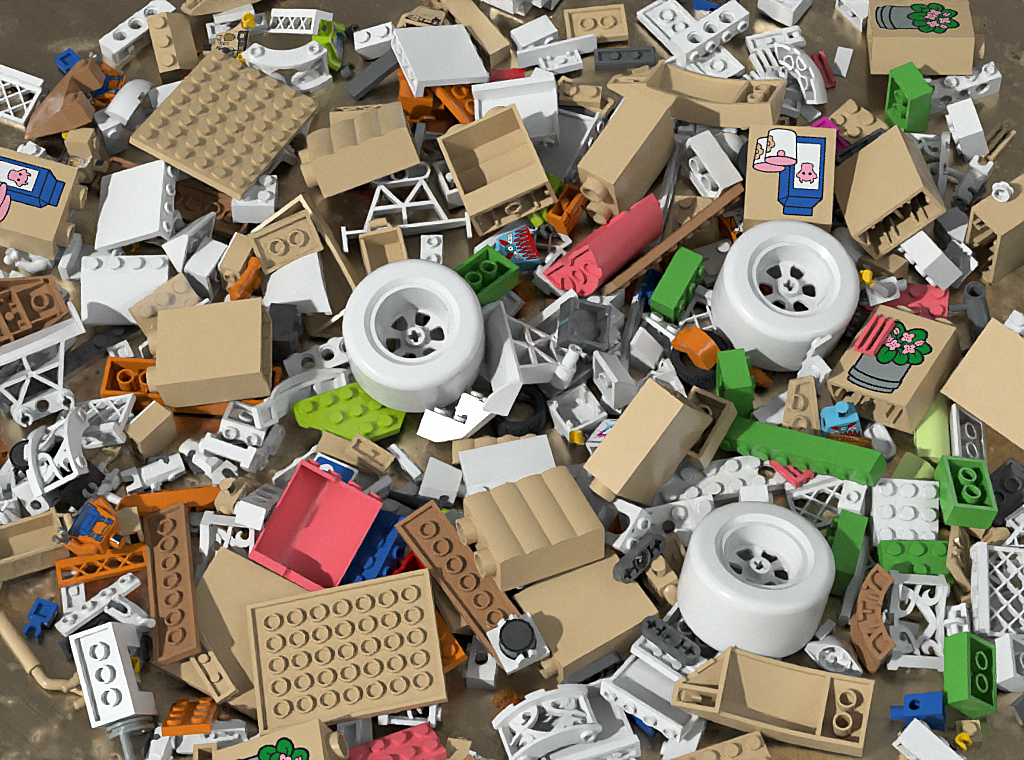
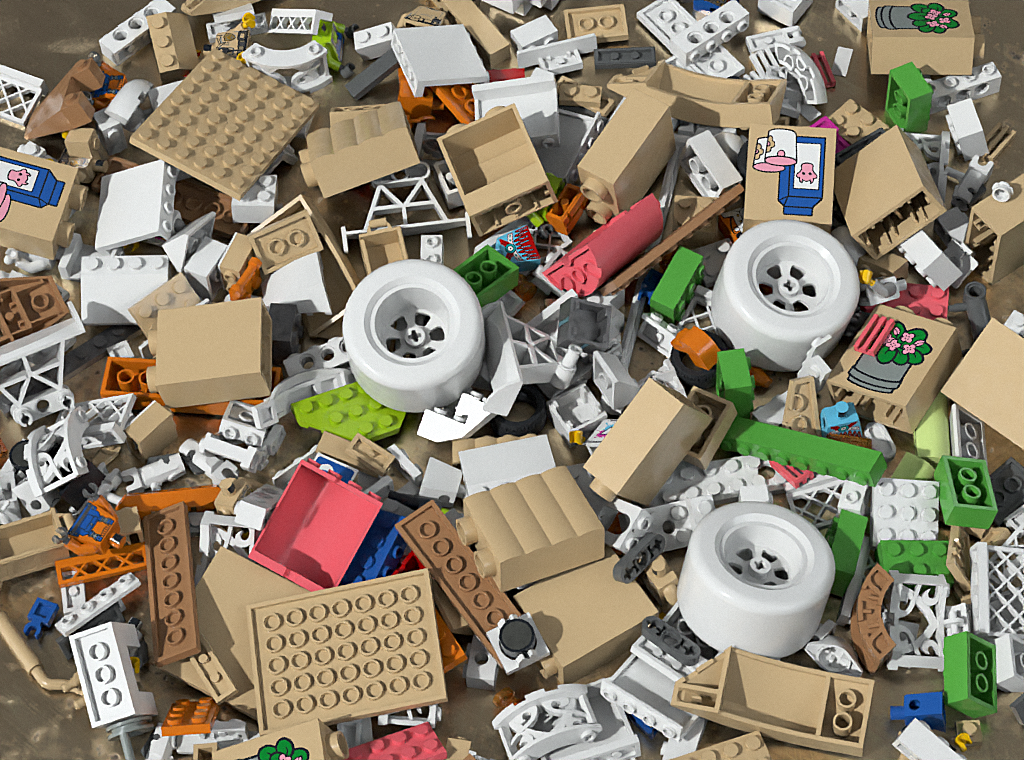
blue plate [54,48,82,74] -> none
white piece [104,593,156,641] -> none
dark grey beam [560,651,624,685] -> none
white slope [630,327,666,374] -> none
tan plate [660,531,686,580] -> none

